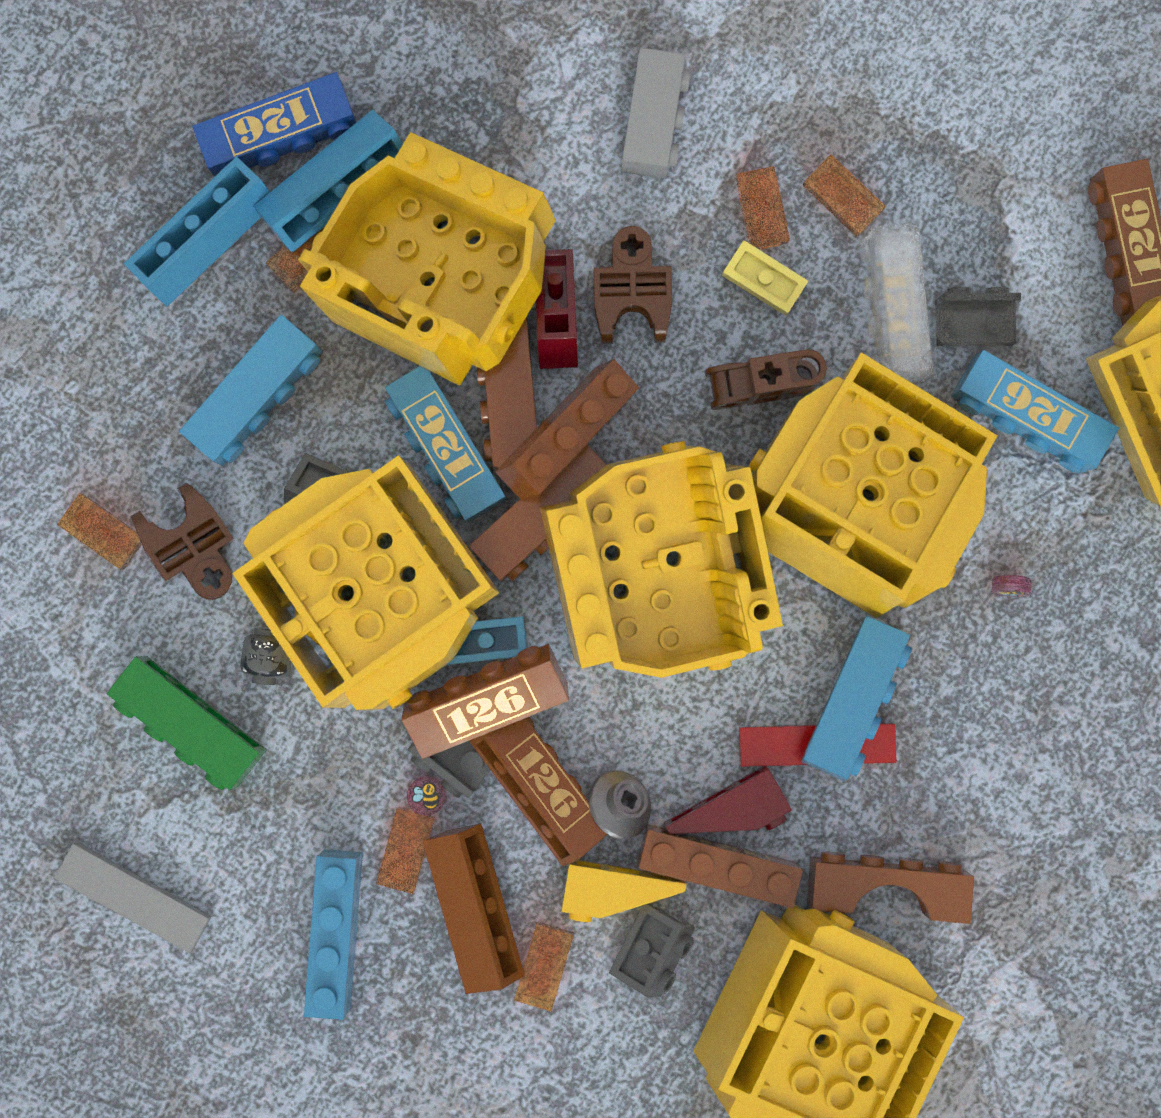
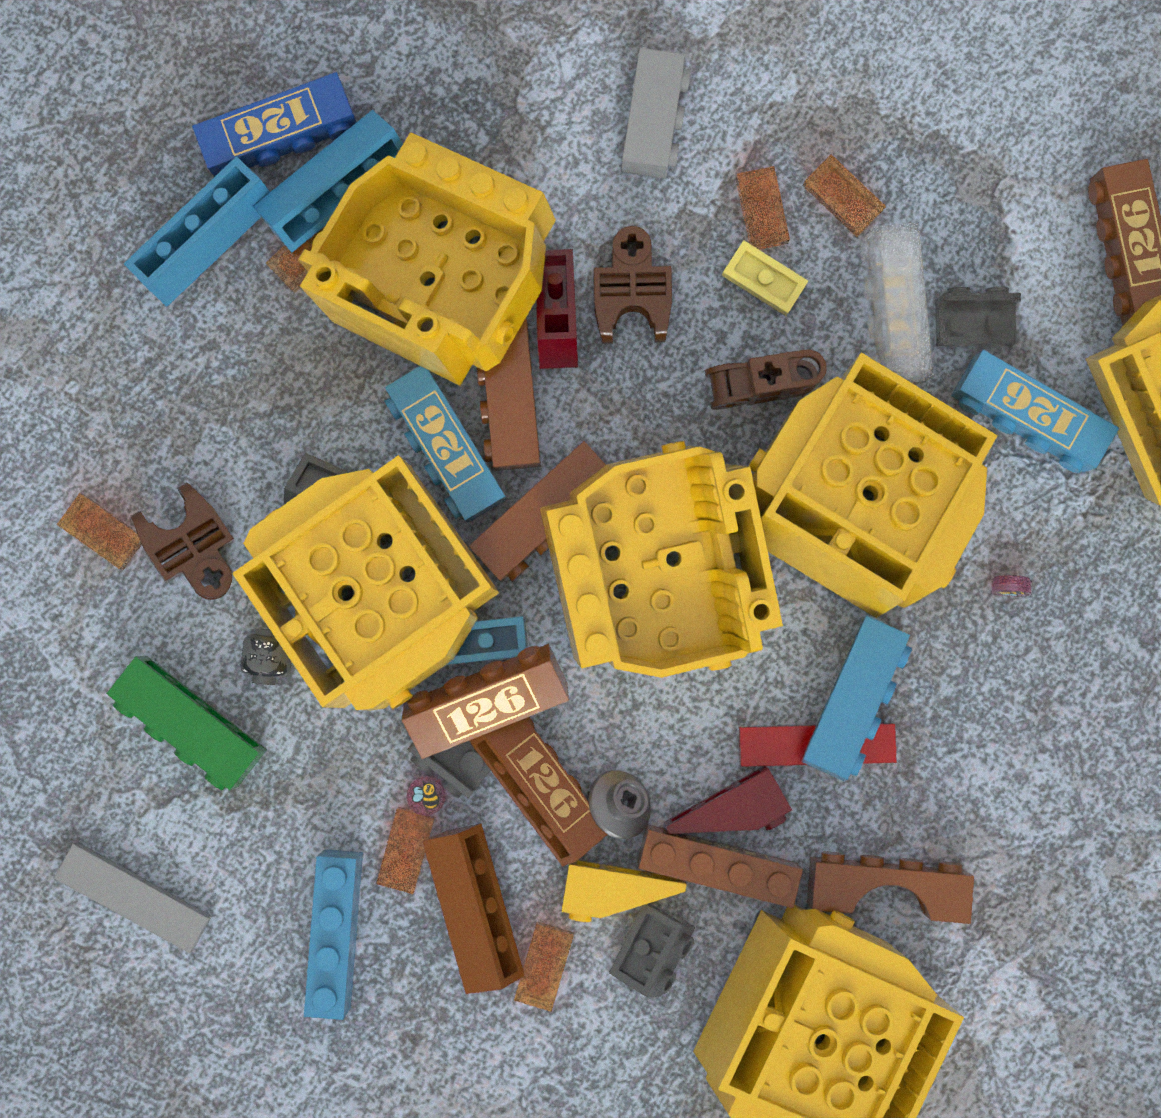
dark azure brick [178,314,323,466] -> none
dark orange brick [495,359,639,500] -> none

